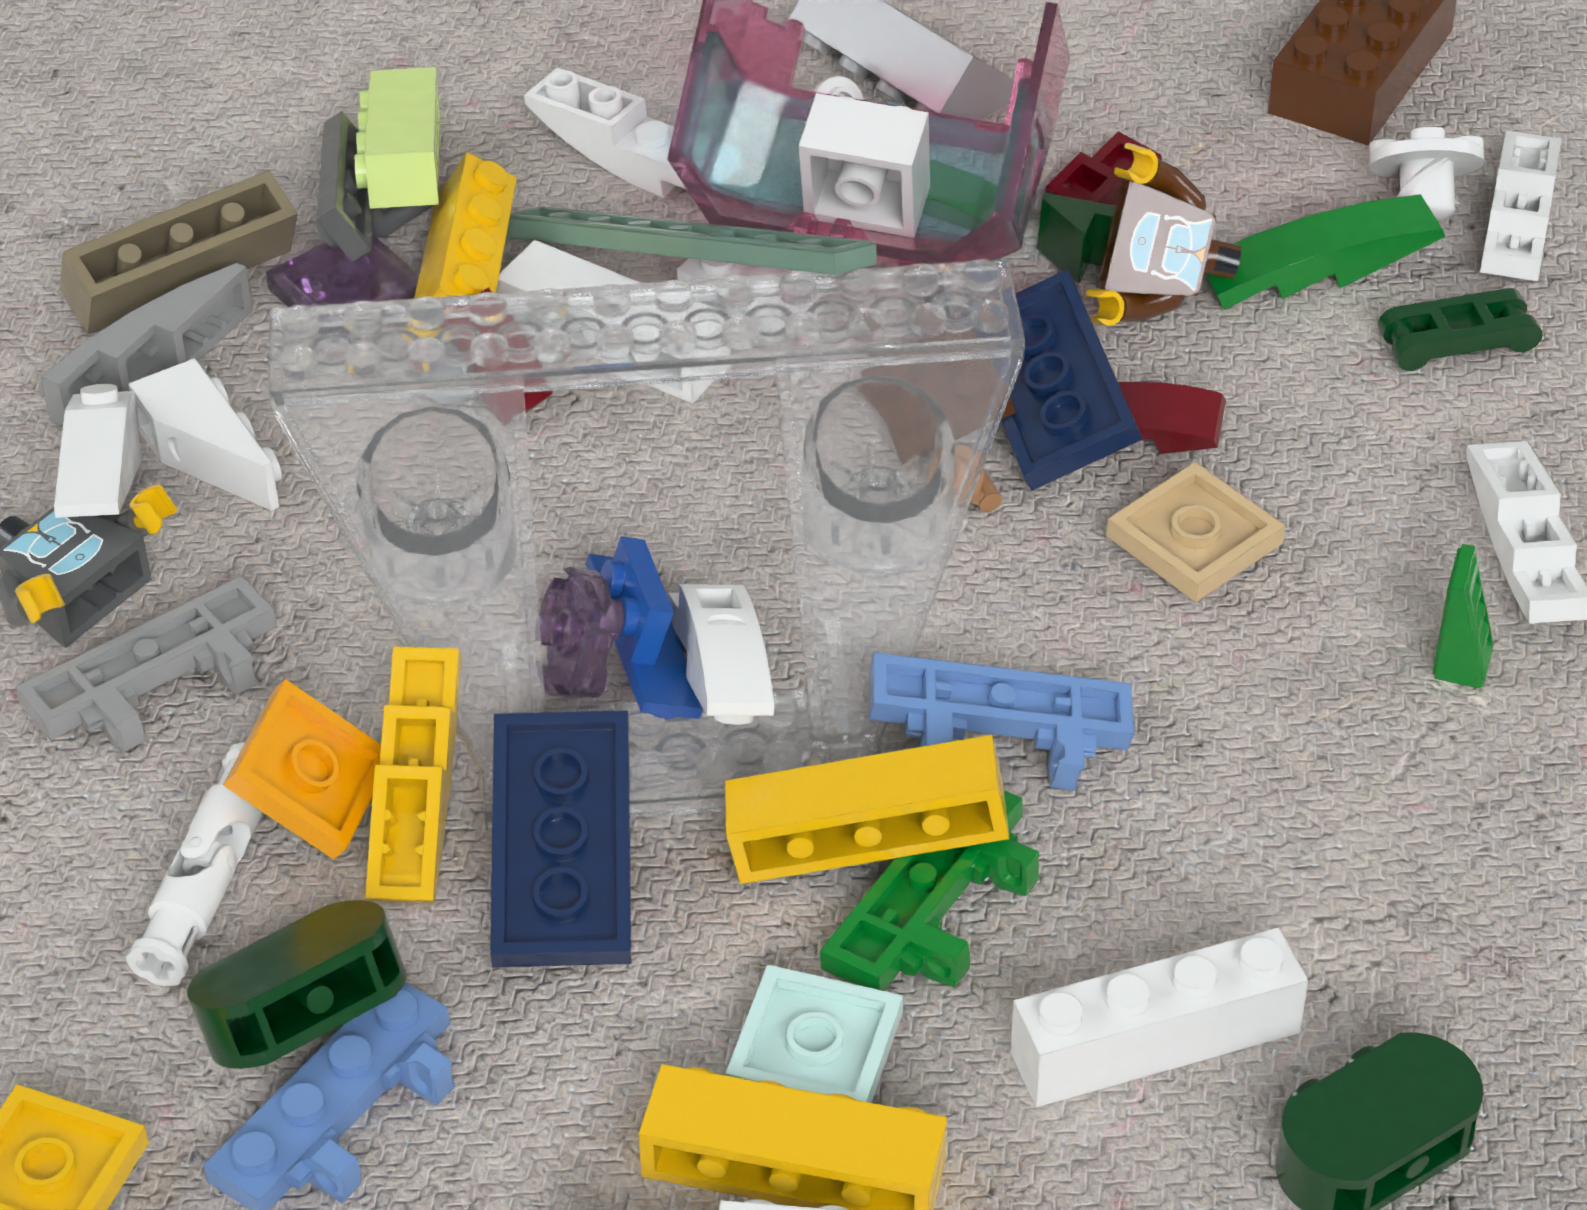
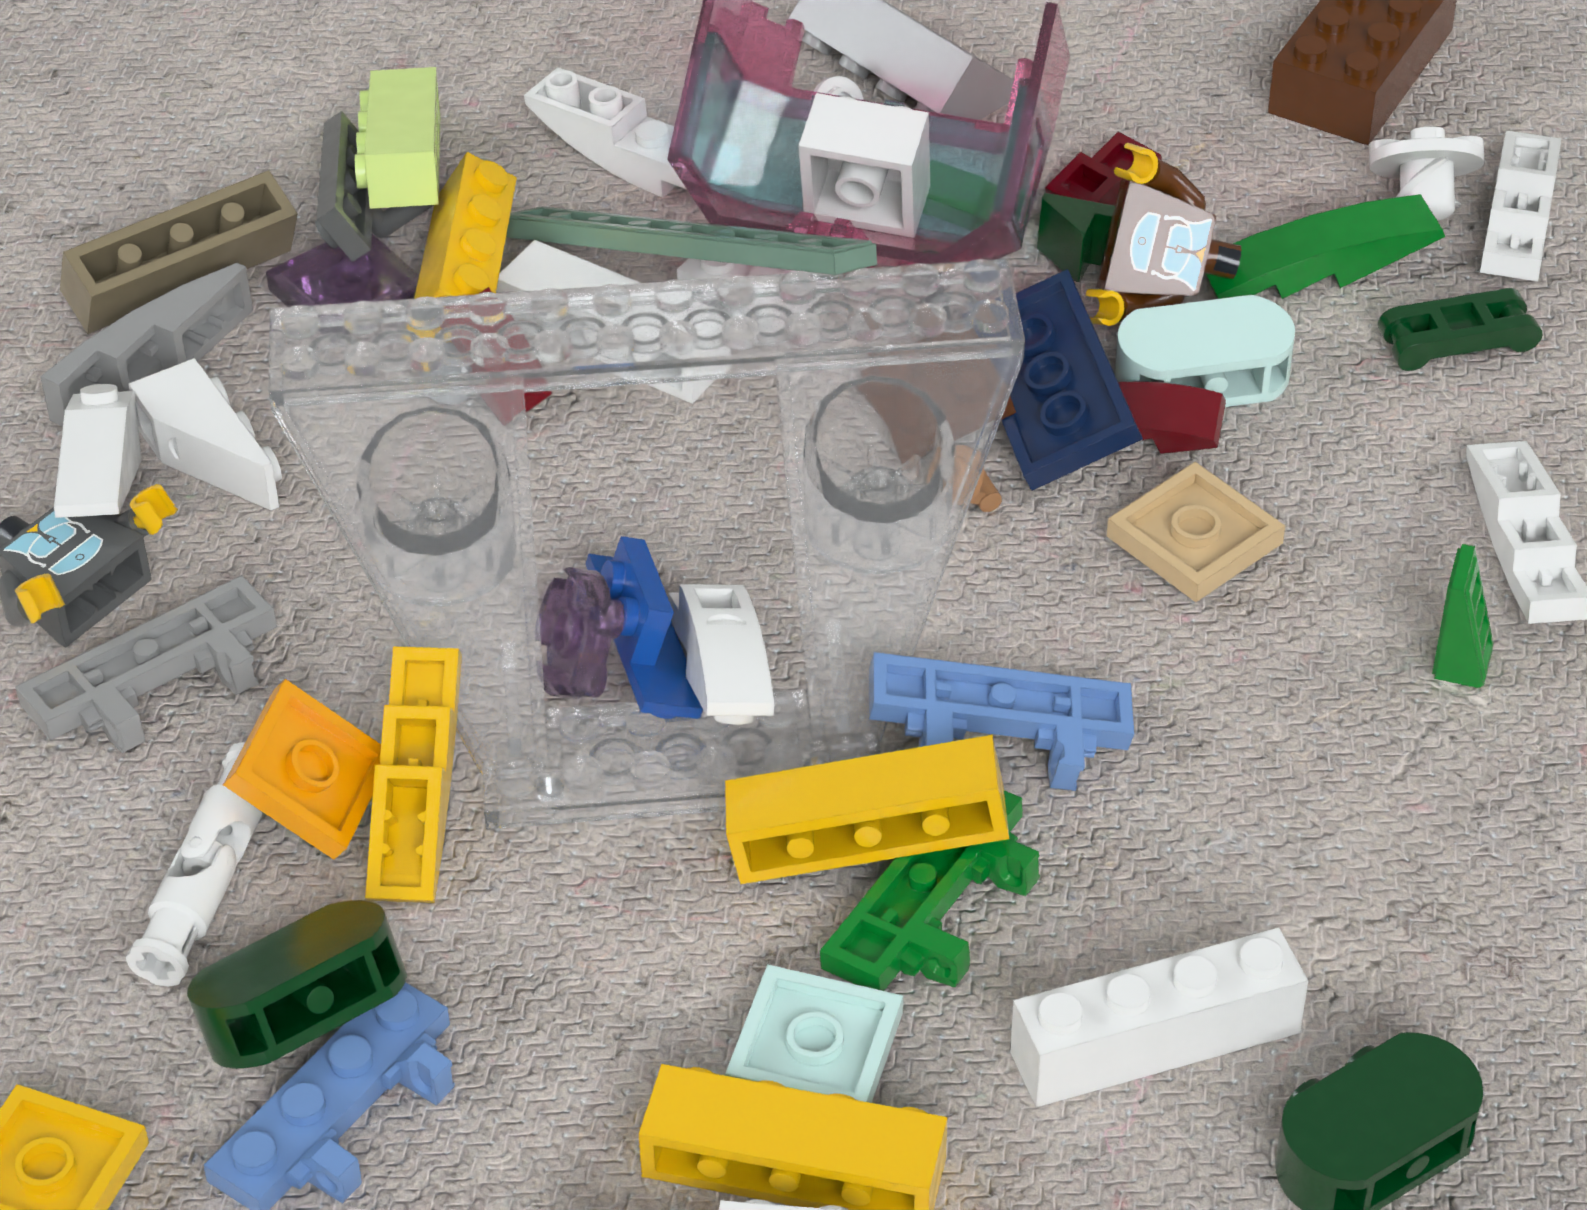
dark blue plate [490,710,632,968] -> none
none -> light aqua brick [1115,295,1295,407]

